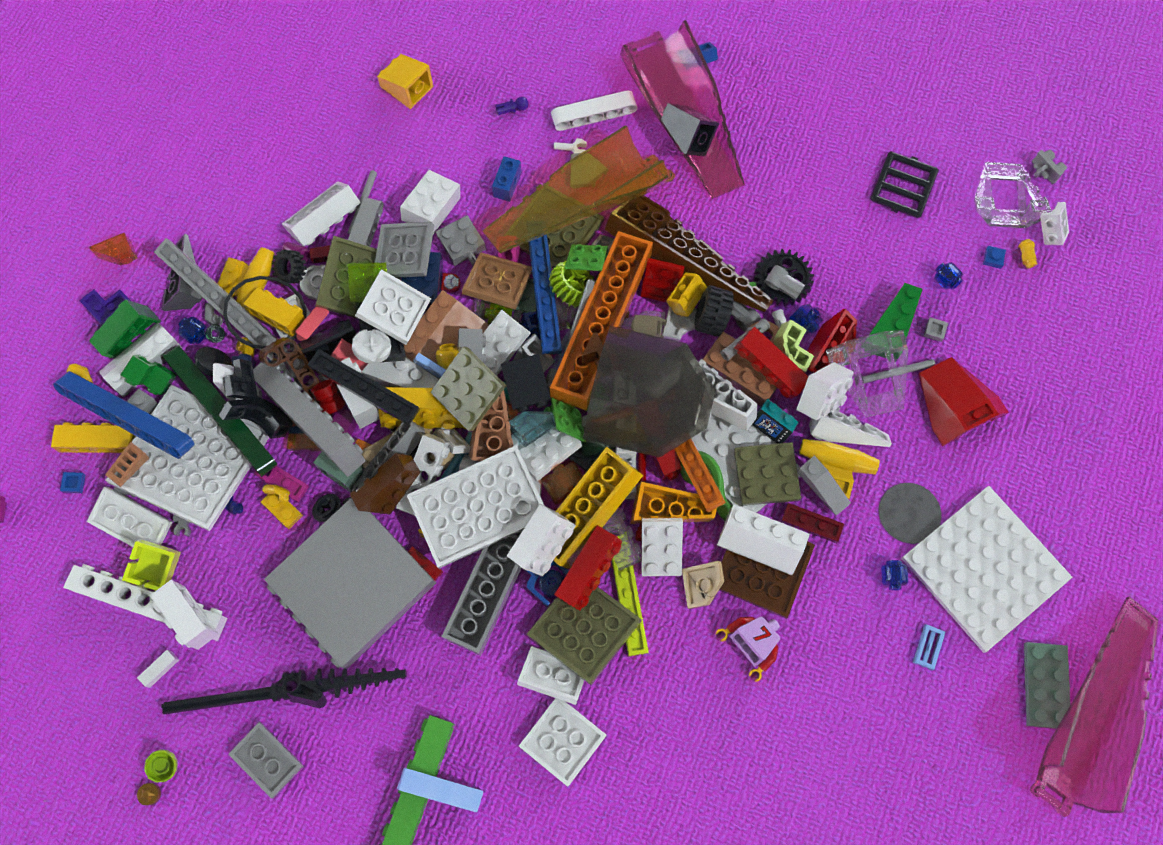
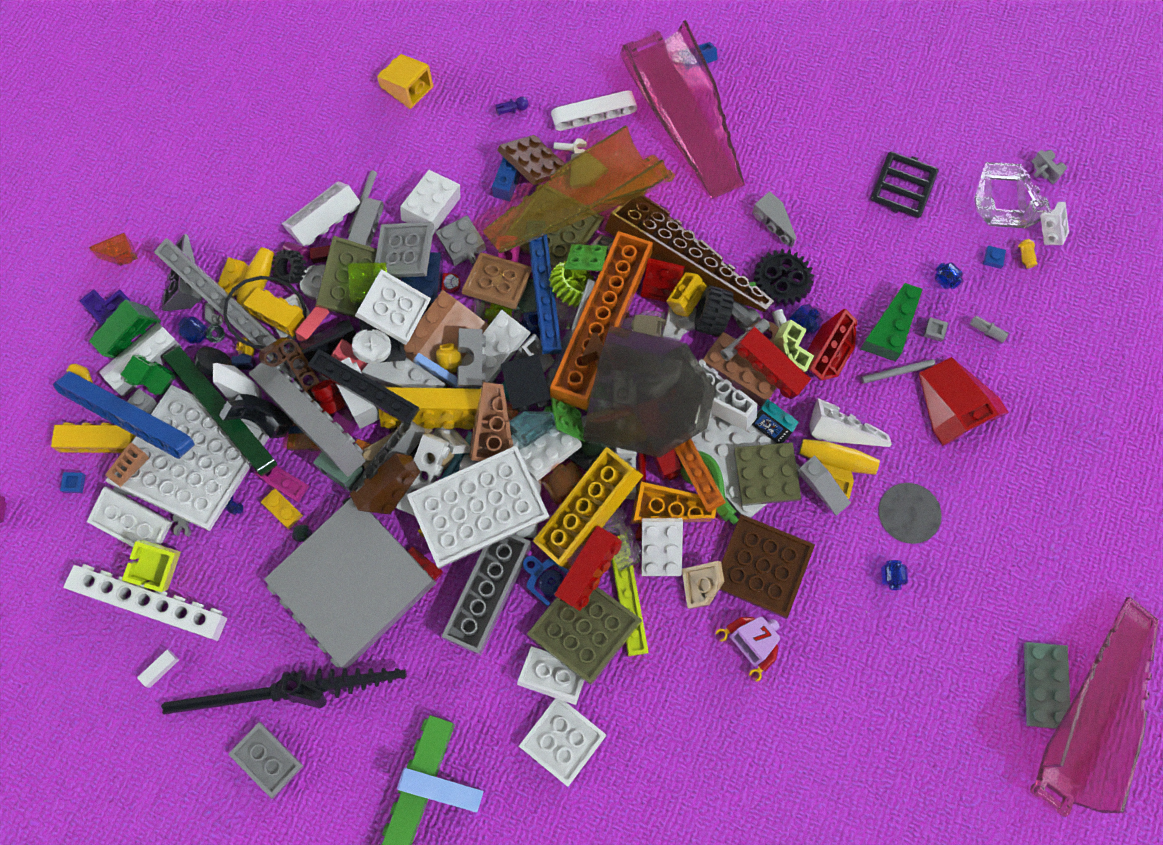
pearl gold tile [137,783,161,805] -> none
lime hair [144,749,178,783] -> none
white brick [150,580,218,650] -> none
black plate [223,359,258,401] -> none
yellow arm [263,484,290,502] -> none
black gear [312,494,342,523] -> none
olive plate [431,347,507,431] -> none
white brick [507,504,576,576] -> none
slope [661,103,719,156] -> none
white slope [717,504,810,575] -> none
light grey piece [764,265,805,300] -> none
dark red plate [781,503,844,543] -> none
white brick [796,362,854,420] -> none
clear windscreen [826,330,908,418] -> none
white plate [901,486,1073,653] -> none
light blue tile [913,624,945,671] -> none
none -> plate [292,525,312,542]
none -> reddish brown plate [497,135,570,185]
none -> light grey slope [752,191,796,248]
none -> light grey axle [970,316,1008,343]

